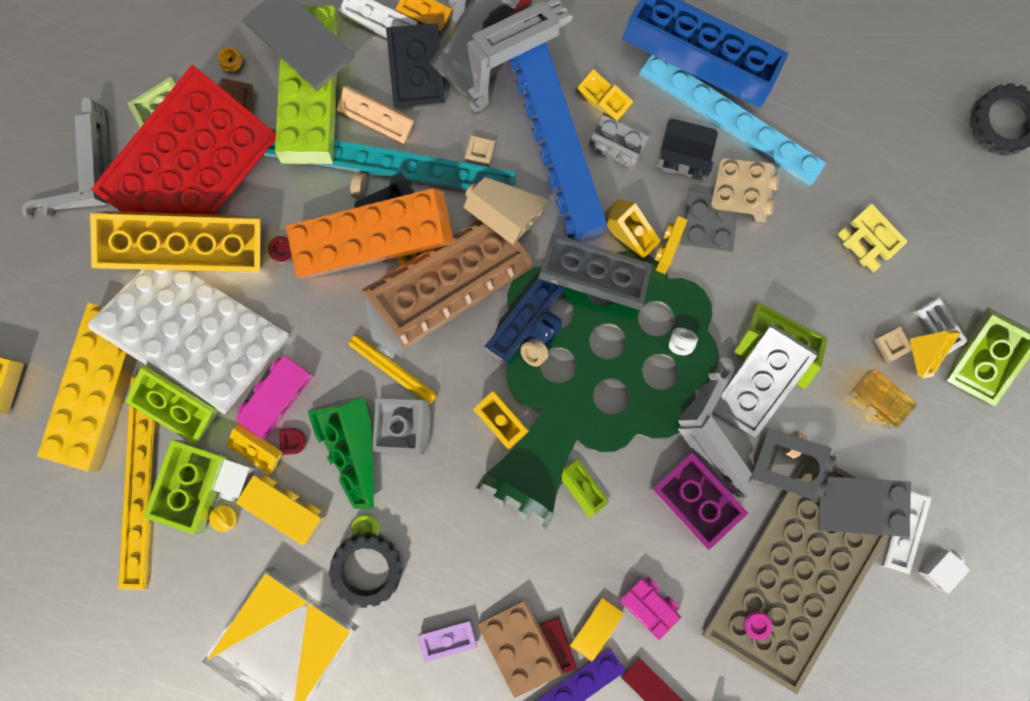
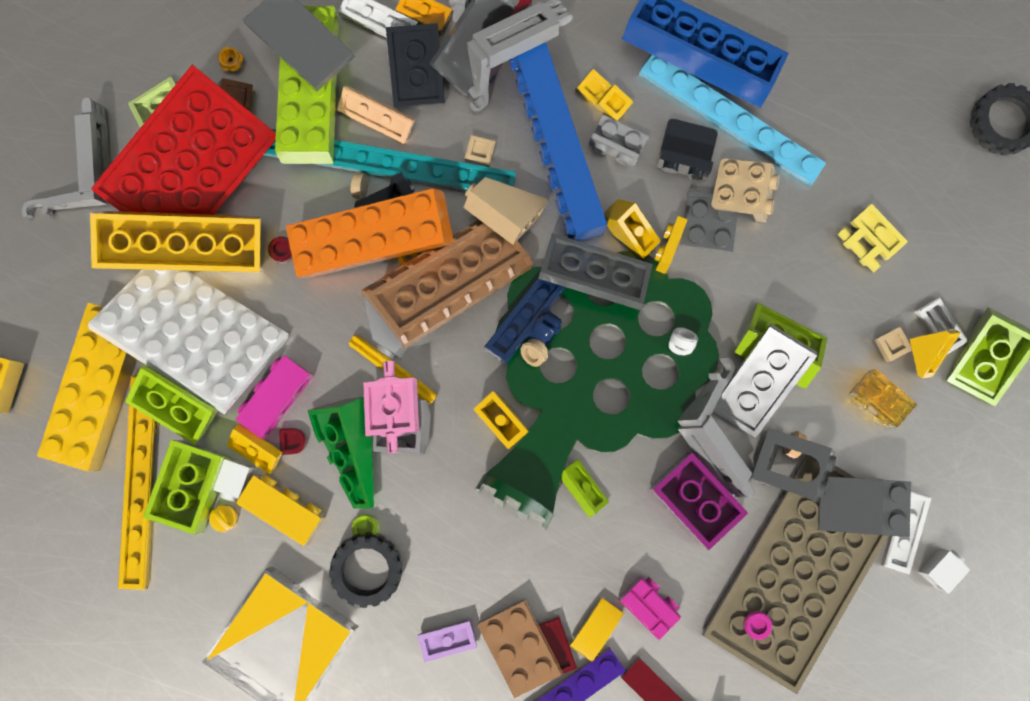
none -> bright pink plate [363,361,419,453]

